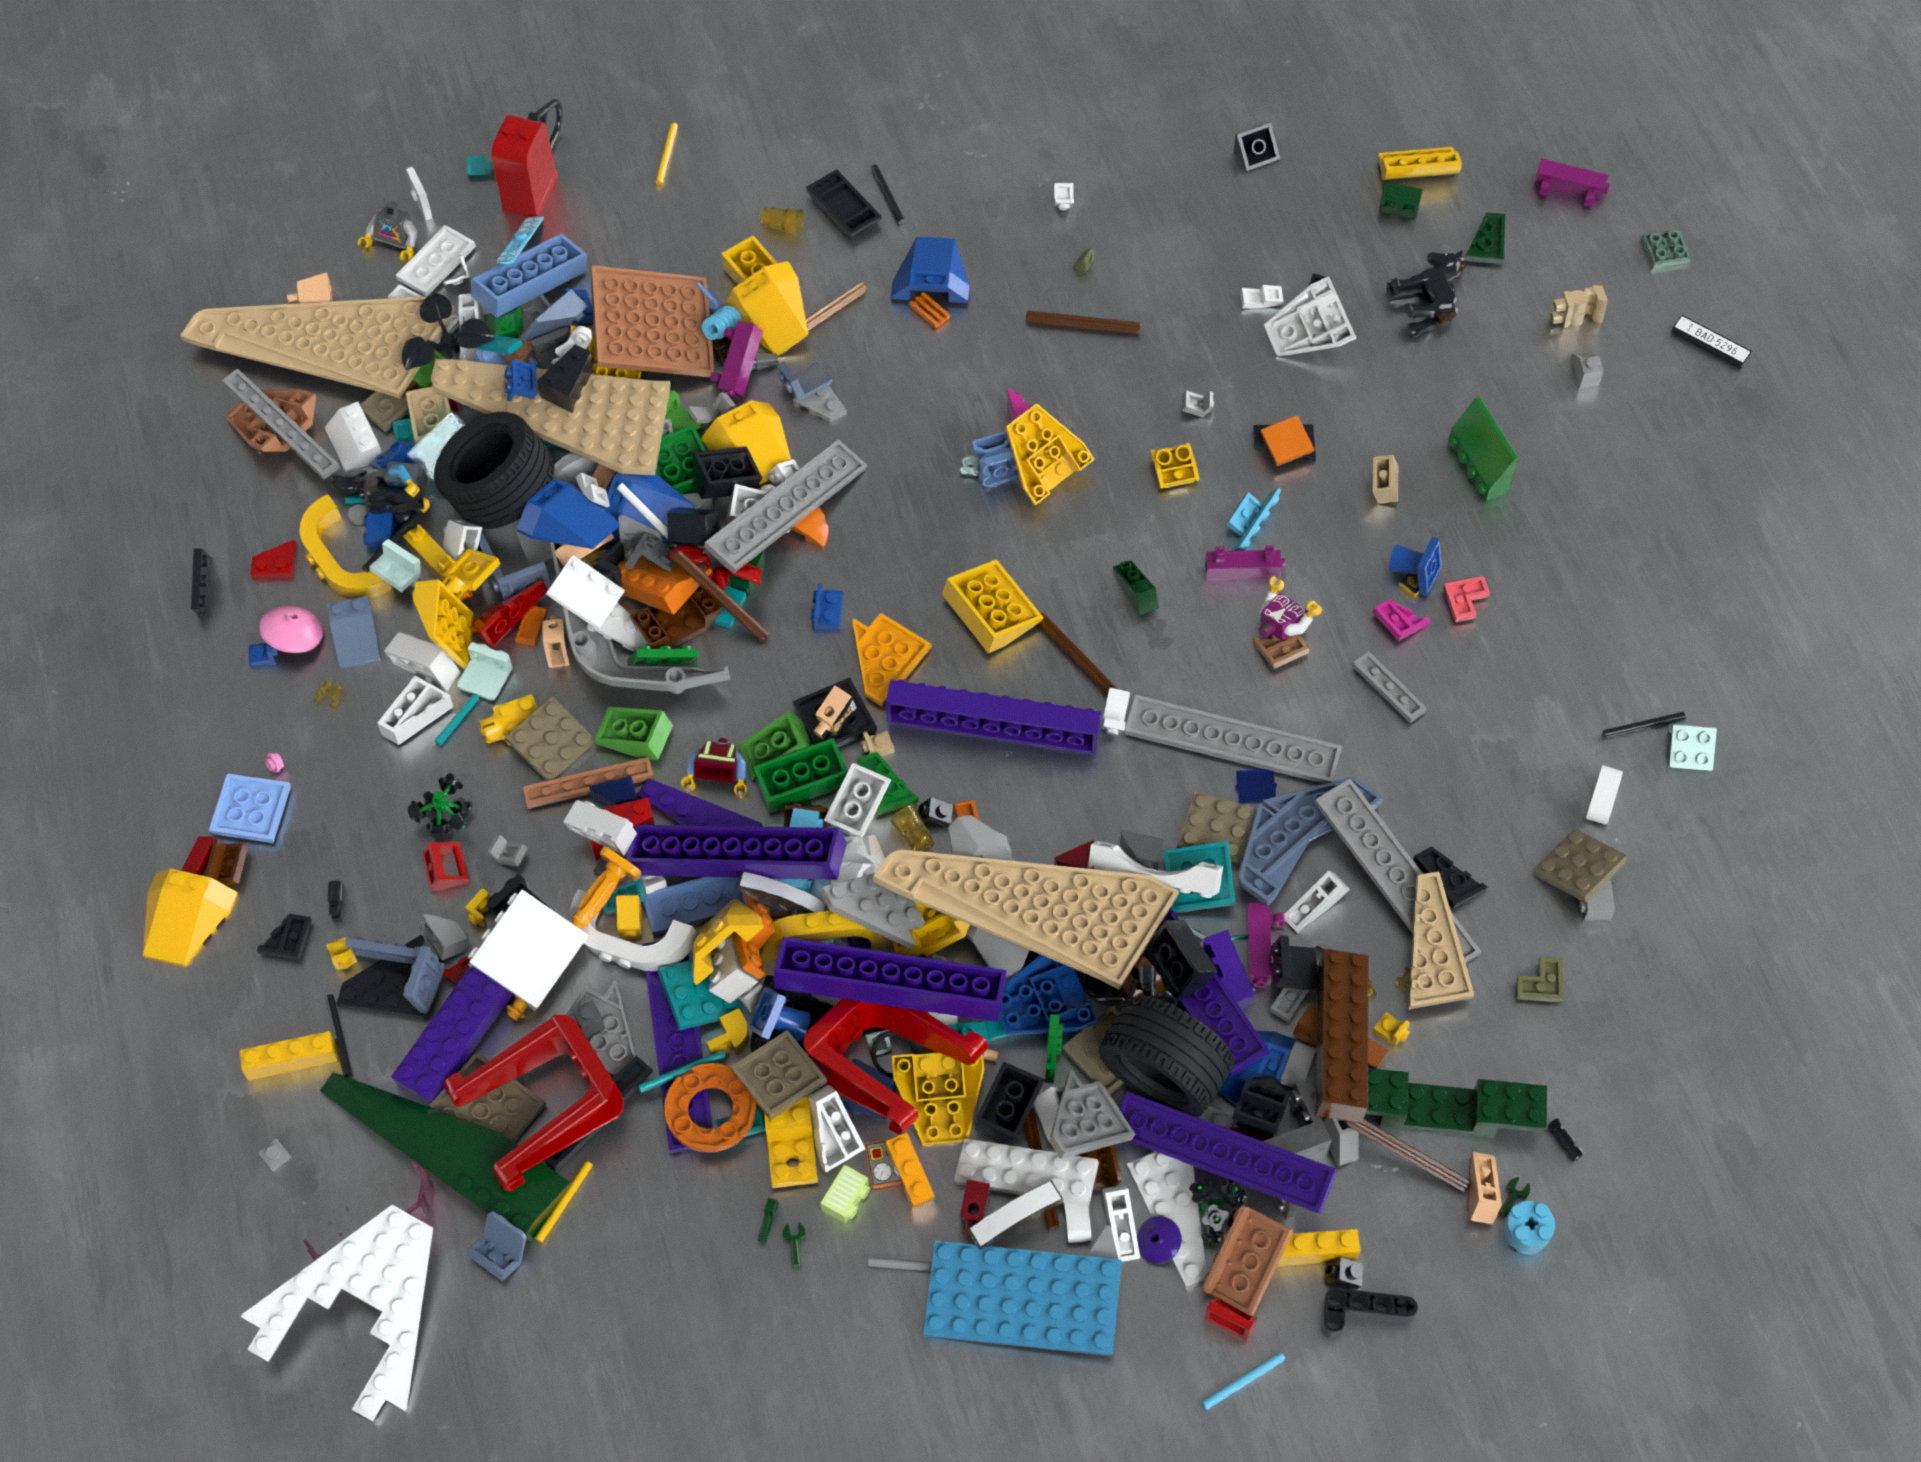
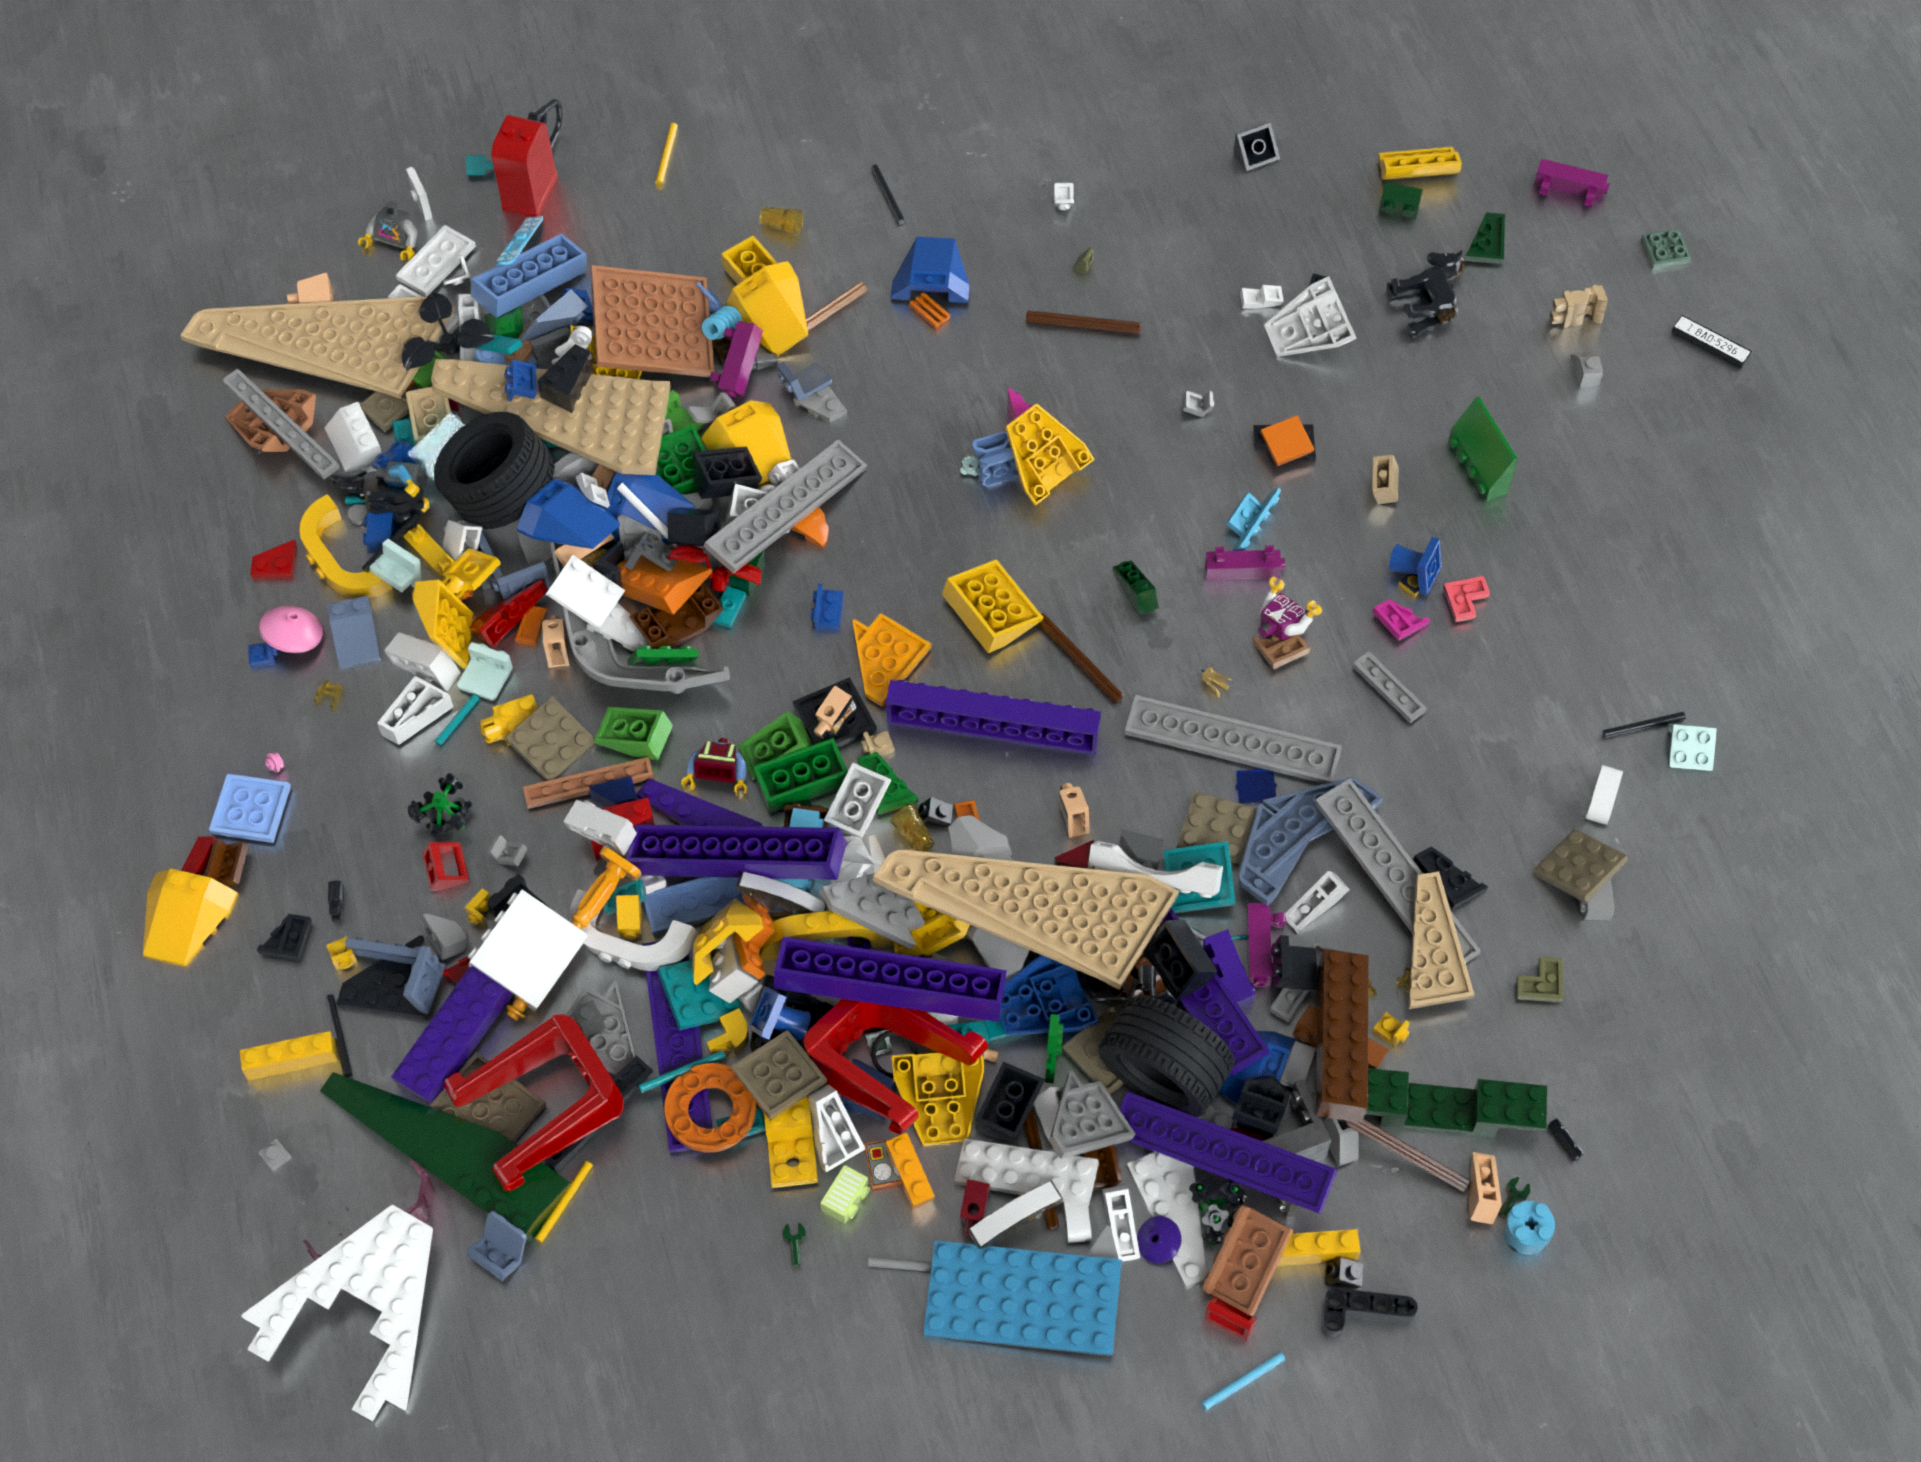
black wing [191,548,213,614] -> none
reddish brown axle [671,550,769,641] -> none
dark green bar [757,1198,779,1243] -> none
black slope [806,169,882,237] -> none
white bracket [1101,688,1130,735] -> none
yellow slope [1150,443,1200,489] -> none
none -> light nougat torso [1059,783,1090,838]
none -> pearl gold piece [1201,667,1232,697]

